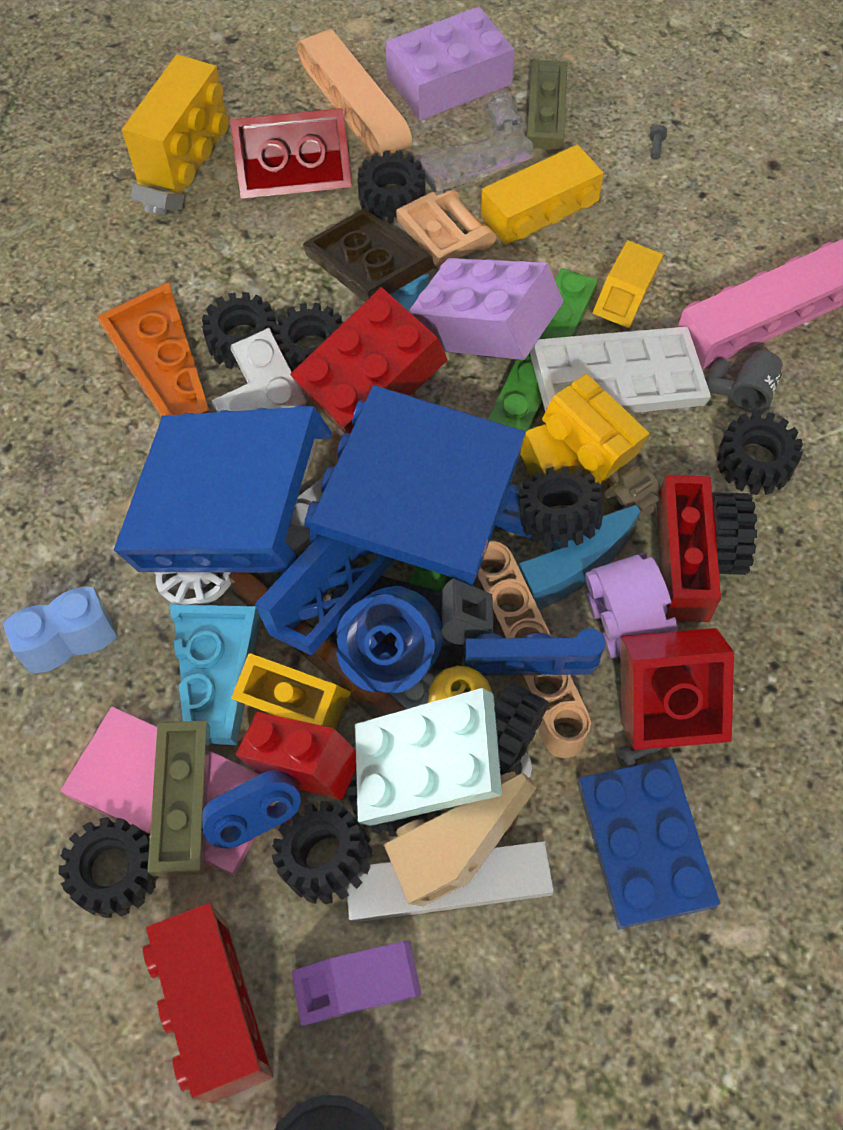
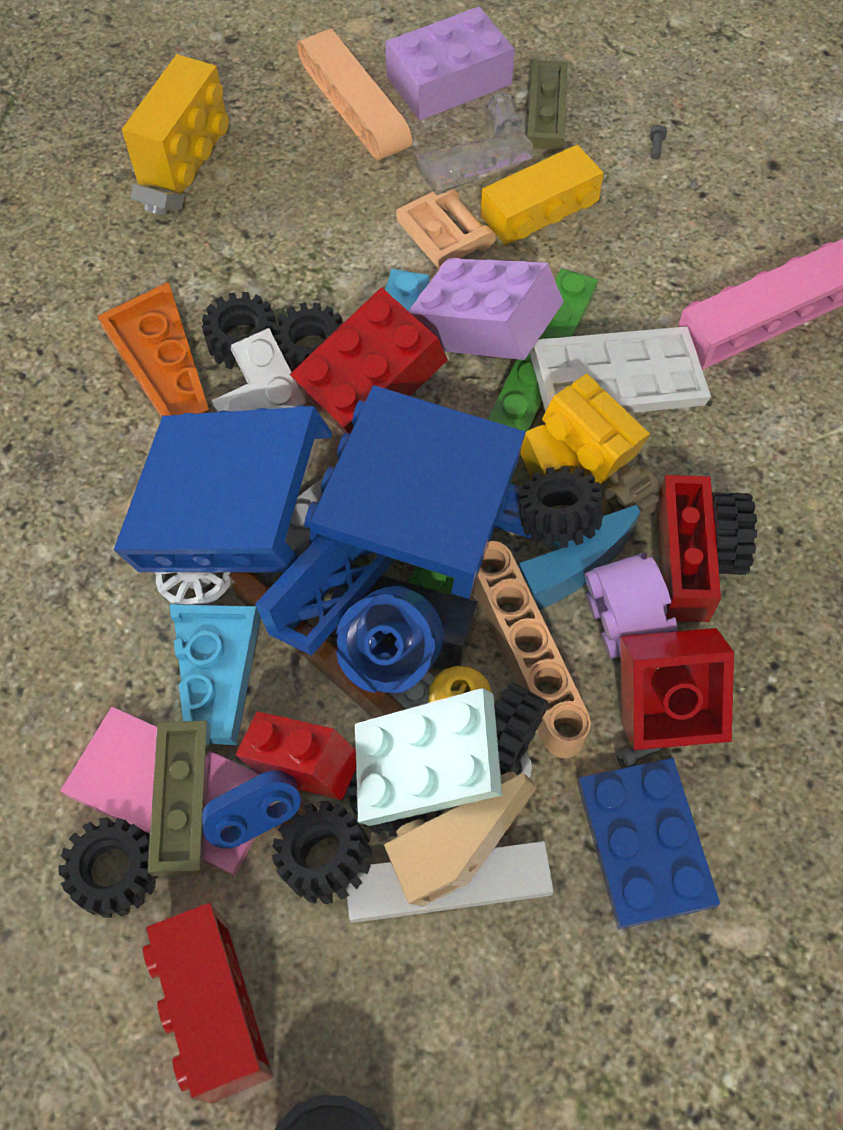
light blue brick [3,587,117,673] -> none
slope [230,108,352,199] -> none
yellow brick [231,653,351,731] -> none
medium lavender slope [291,941,422,1026] -> none
dark brown tile [303,208,434,302] -> none
black tyre [357,151,426,223] -> none
dark grey brick [442,578,493,645] -> none
blue plate [464,628,605,676] -> none
yellow slope [592,240,664,329] -> none
dark grey piece [705,350,783,412] -> none
black tyre [717,411,803,495] -> none

